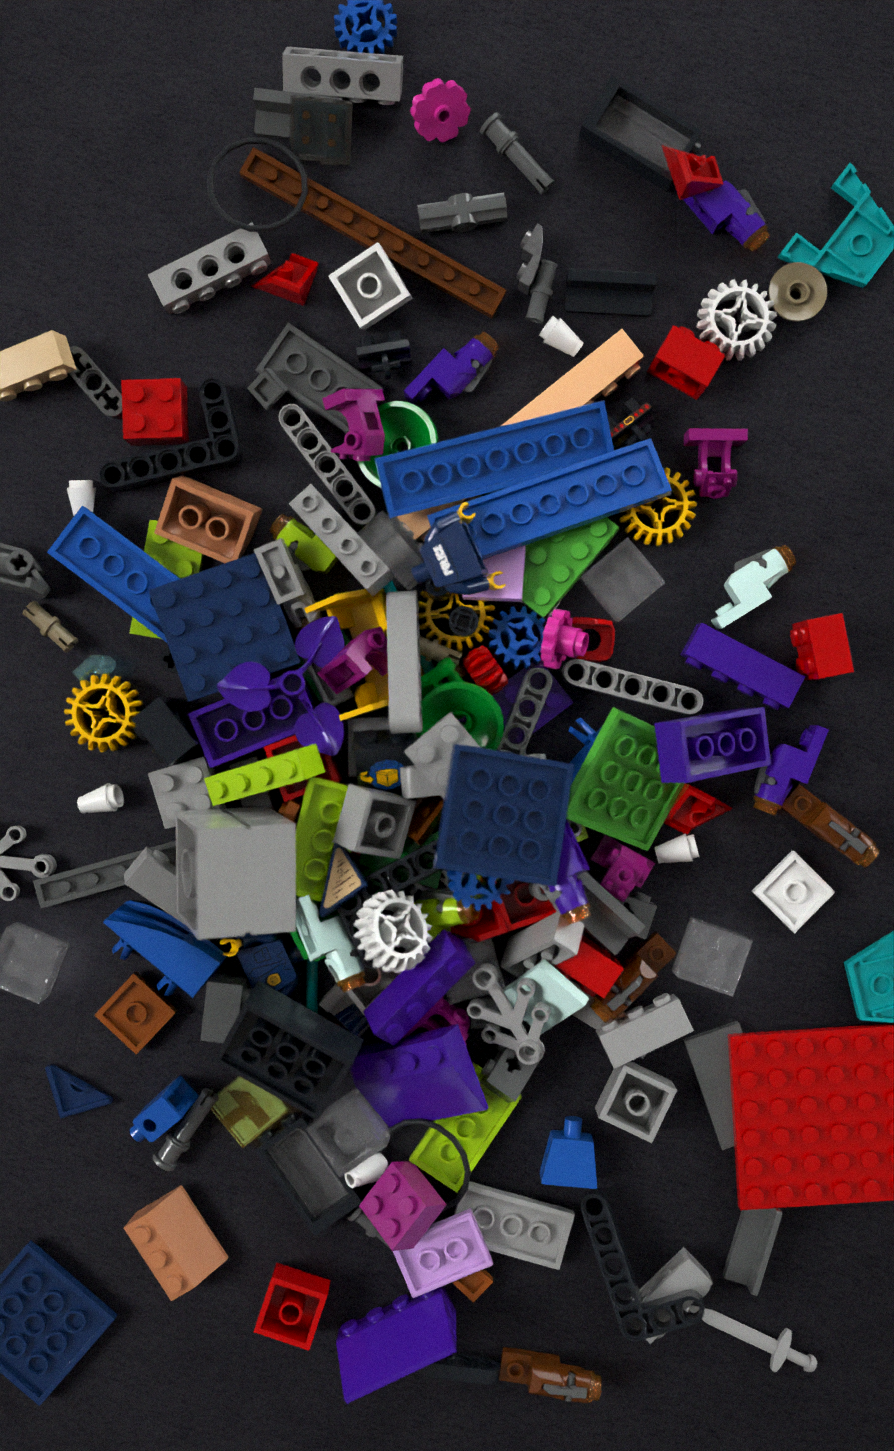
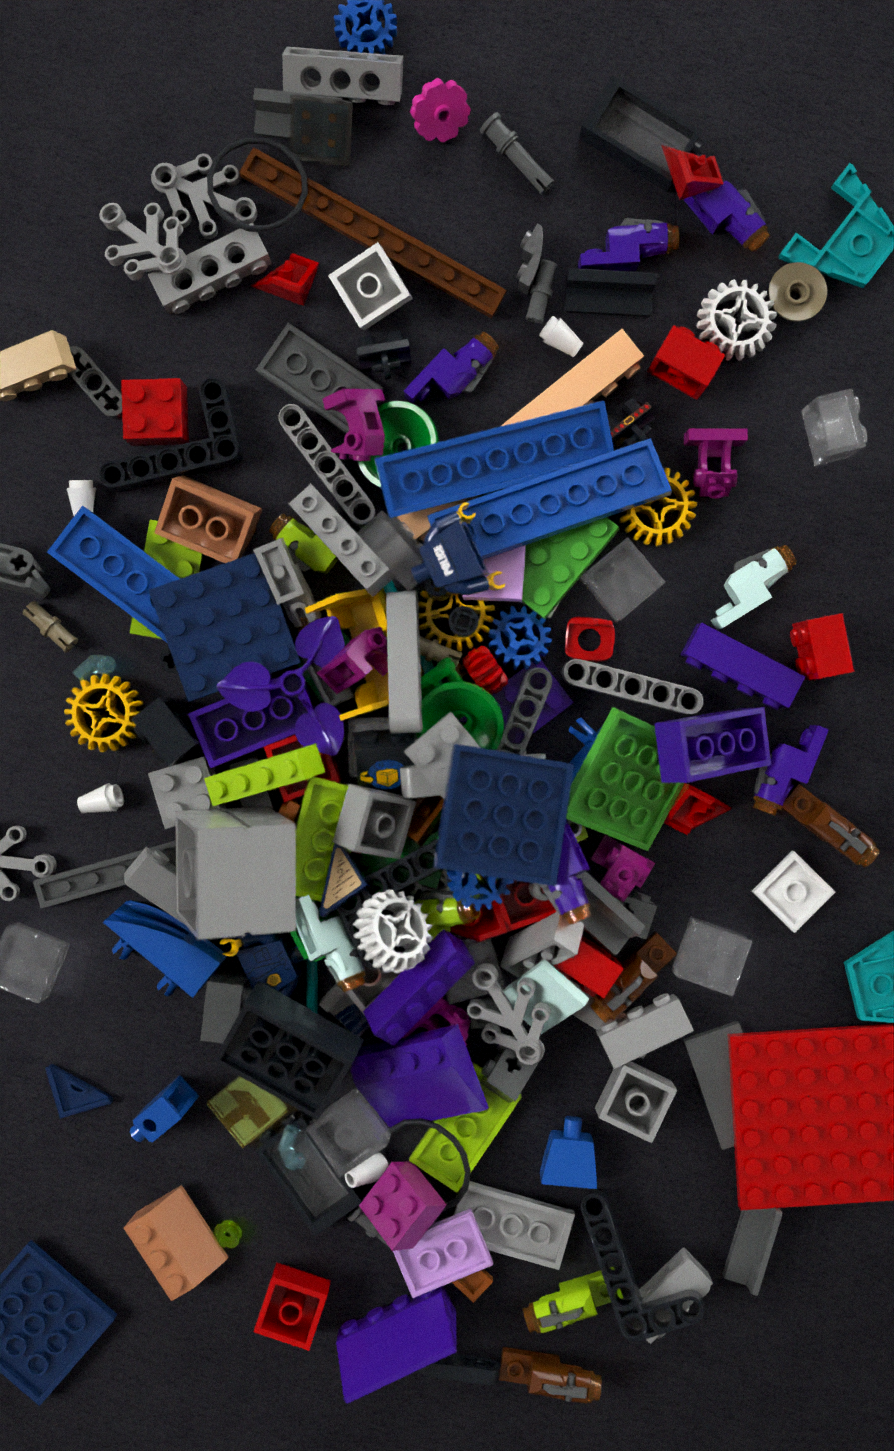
dark orange plate [94,971,178,1055] -> none
dark grey pin [153,1088,219,1171] -> none
dark grey tile [247,367,289,410] -> none
dark grey piece [417,193,507,233] -> none
dark pink plant [541,609,589,669] -> none
white cone [655,833,699,864] -> none
light grey sword [689,1305,817,1372] -> none
none -> light grey plant [99,202,187,280]
none -> light grey plant [151,153,258,239]
none -> clear neon green plate [214,1220,242,1249]
none -> clear light blue arm [278,1125,305,1170]
none -> lime plate [523,1267,623,1334]
none -> dark purple plate [578,218,679,272]
none -> clear brick [801,388,867,466]

